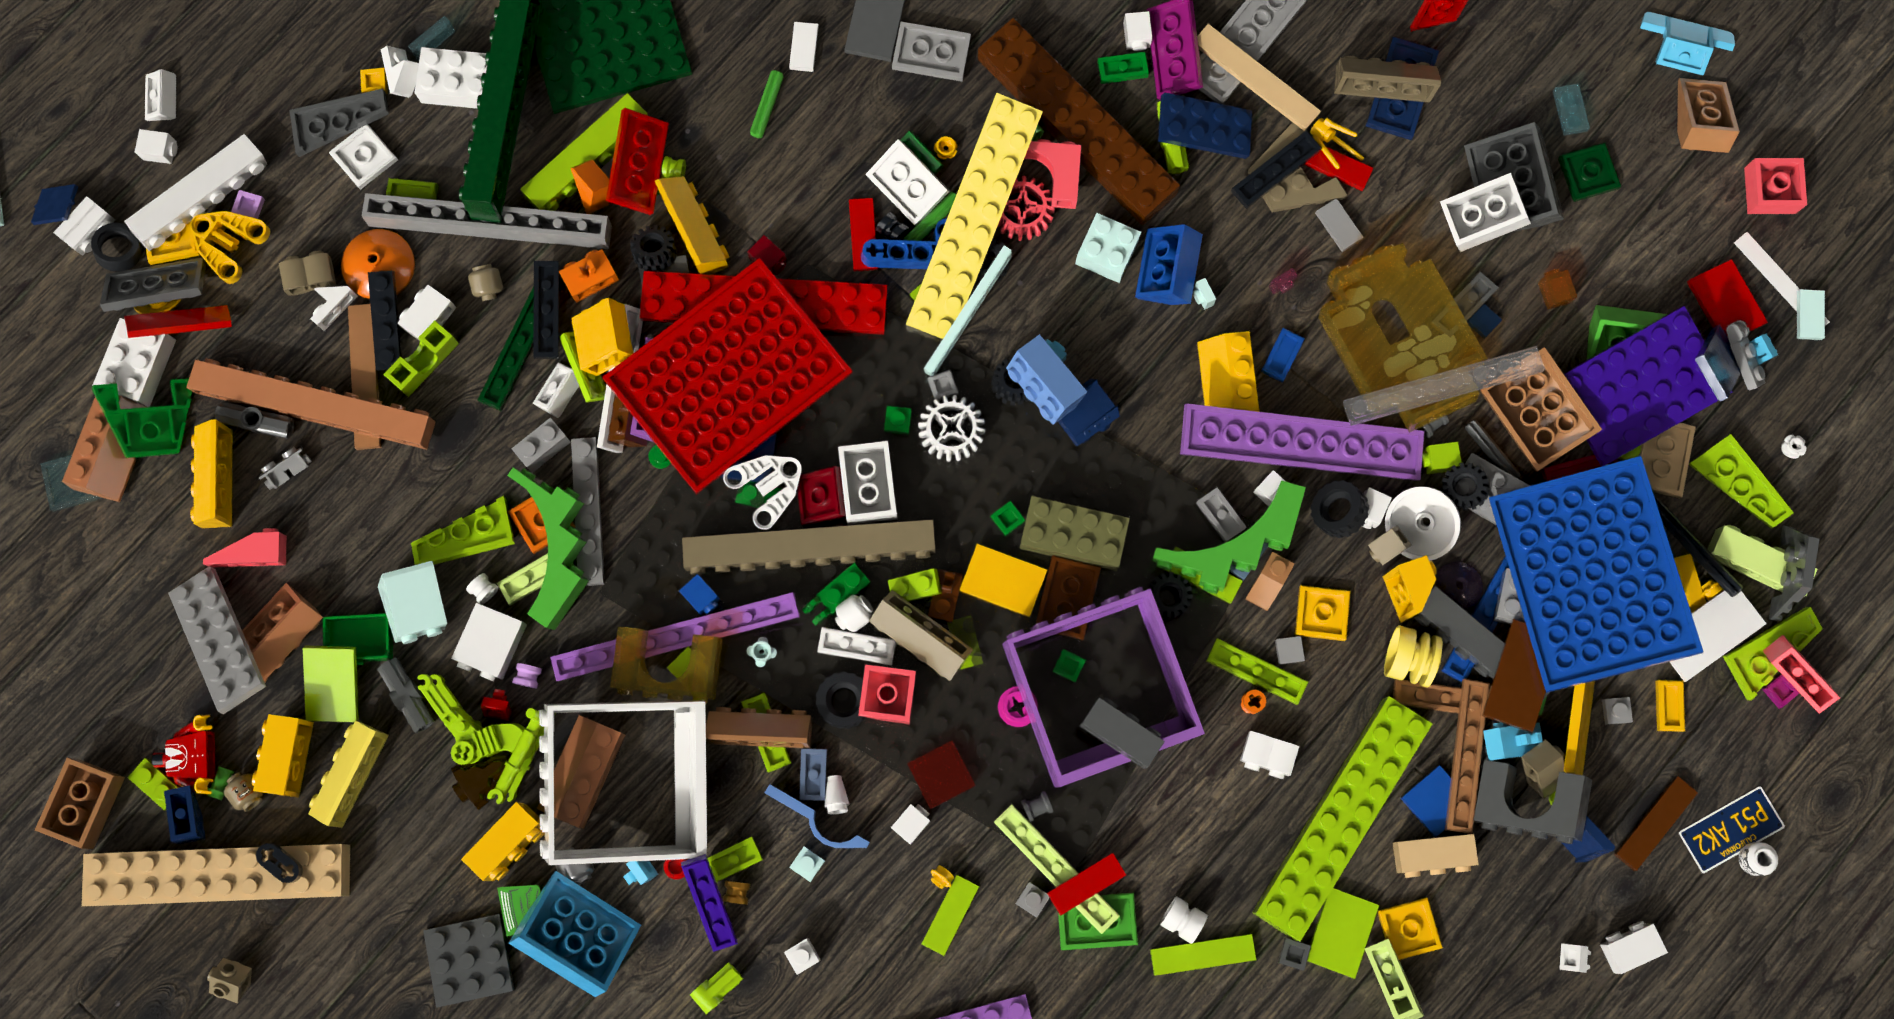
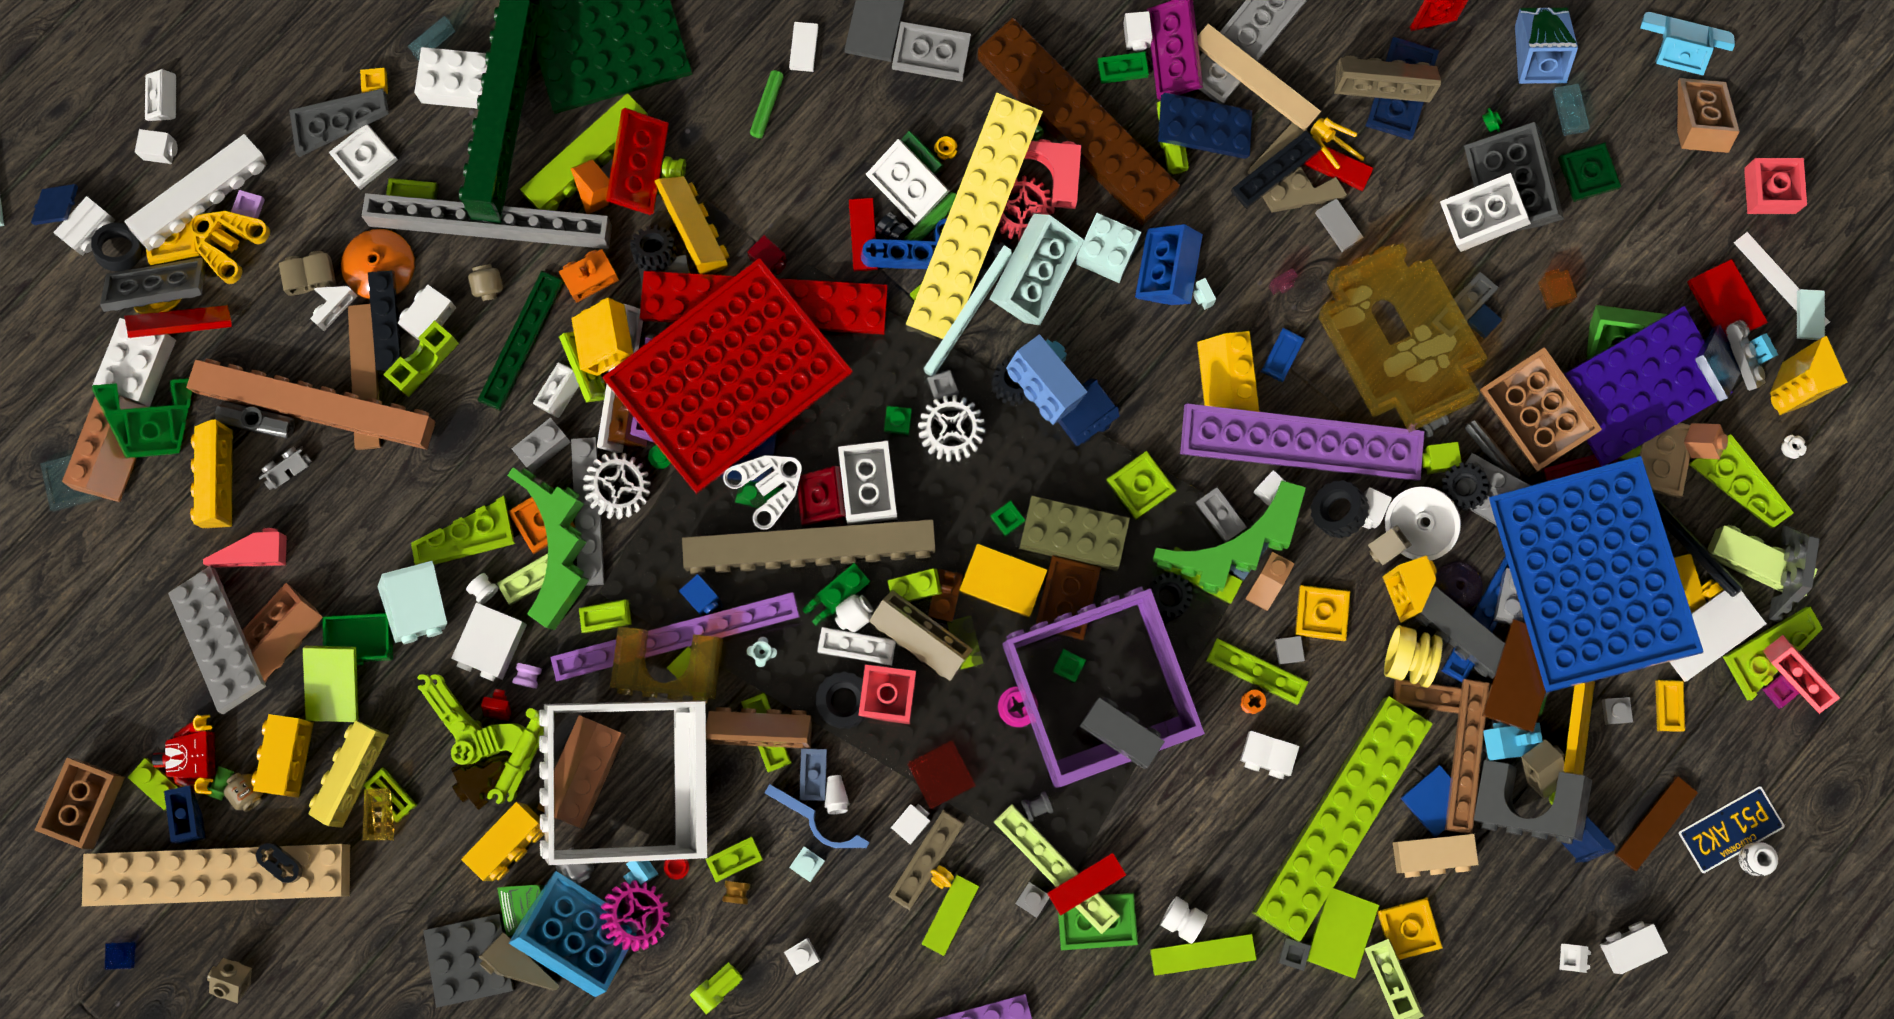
dark grey piece [377,658,435,733] -> none
white slope [381,46,419,98] -> none
black plate [533,261,559,359] -> none
dark purple tile [681,854,738,952] -> none
clear plate [1343,346,1545,426] -> none
none -> clear blue plate [105,942,135,970]
none -> clear yellow slope [362,788,394,842]
none -> lime tile [363,768,417,823]
none -> dark tan slope [479,932,559,991]
none -> lime tile [579,600,632,633]
none -> white gear [583,452,651,519]
none -> dark pink gear [599,880,670,952]
none -> dark tan tile [888,810,965,911]
none -> light aqua brick [990,214,1084,325]
none -> lime tile [1106,451,1176,520]
none -> green plate [1482,108,1502,132]
none -> medium blue slope [1515,8,1578,84]
none -> nougat brick [1684,423,1728,459]
none -> yellow slope [1770,336,1848,415]

